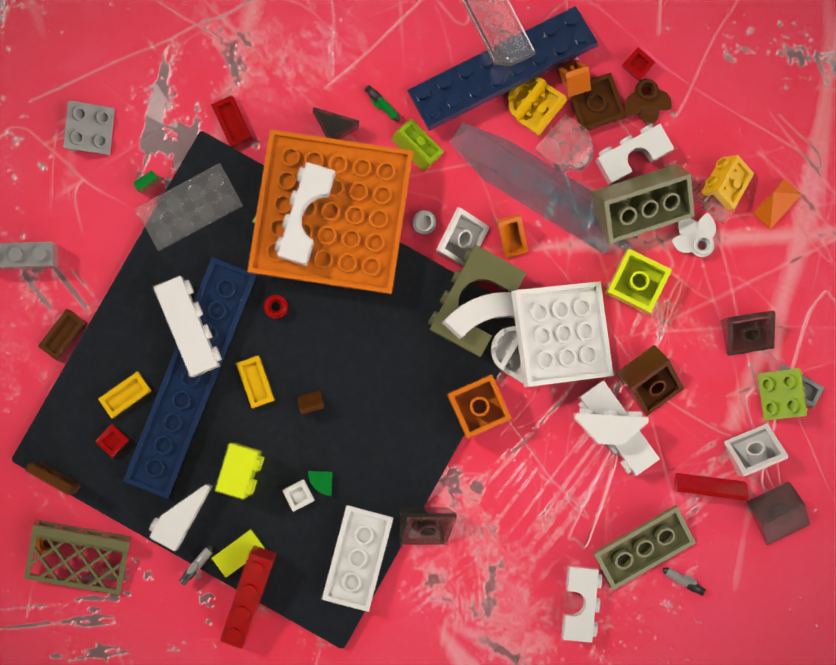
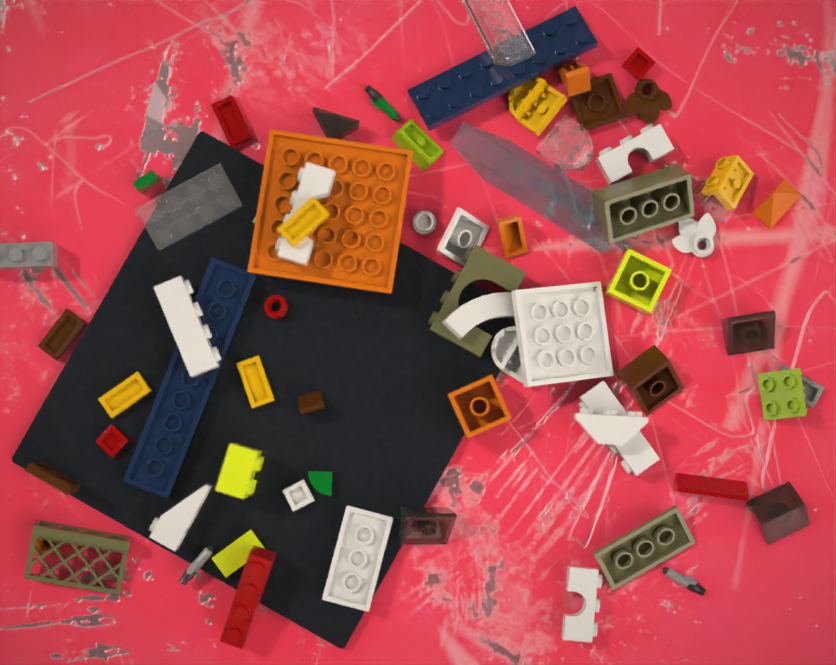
light grey hinge [63,100,115,155] -> none
white slope [724,423,788,477] -> none
none -> yellow tile [277,196,330,248]

